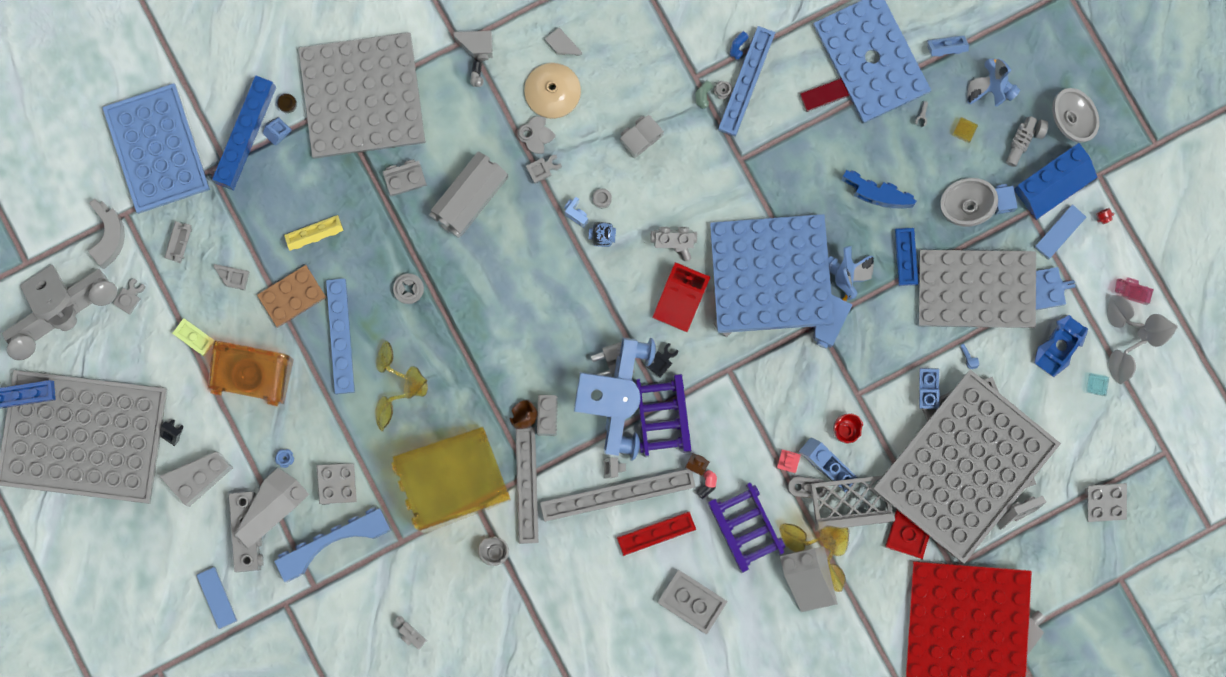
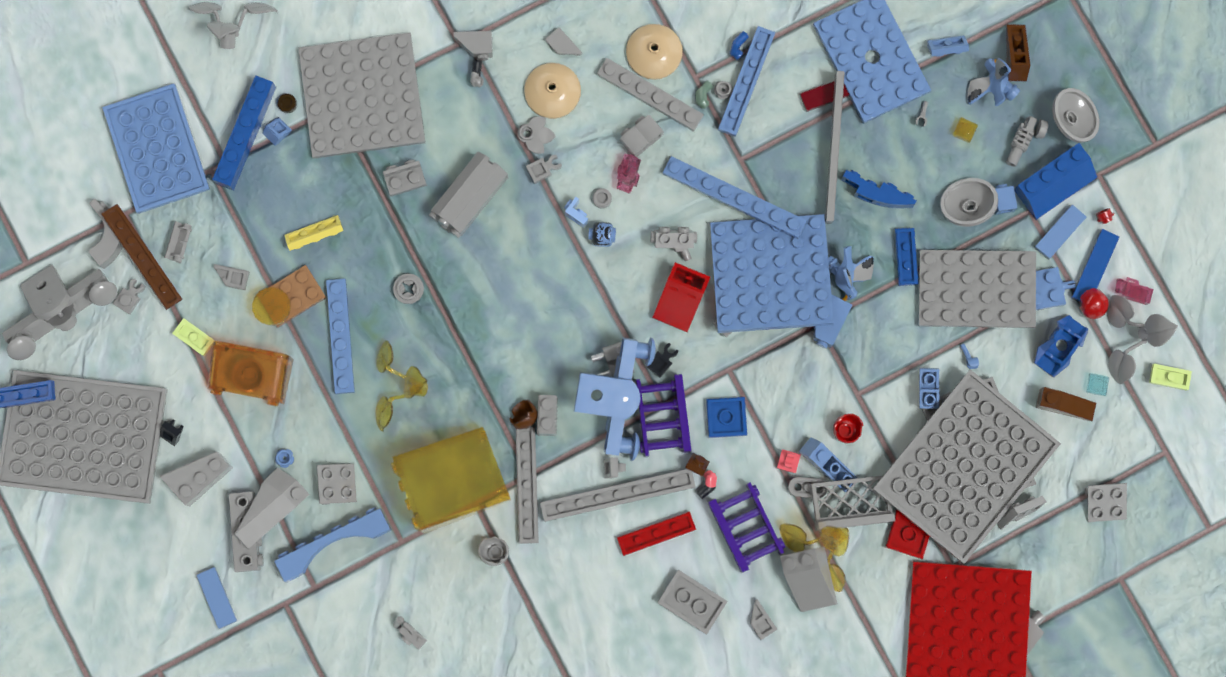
none -> reddish brown tile [101,204,183,310]
none -> light grey plant [188,2,278,49]
none -> clear yellow tile [252,287,291,326]
none -> light grey plate [597,58,704,132]
none -> clear pink piece [617,154,641,193]
none -> tan dish [626,24,682,80]
none -> medium blue plate [663,156,807,239]
none -> blue tile [706,397,747,438]
none -> light grey tile [750,599,777,640]
none -> light grey tile [825,71,845,224]
none -> reddish brown slope [1006,24,1030,82]
none -> reddish brown slope [1036,387,1096,422]
none -> blue tile [1071,229,1120,303]
none -> red hair [1079,288,1109,319]
none -> yellowish green plate [1149,364,1192,391]

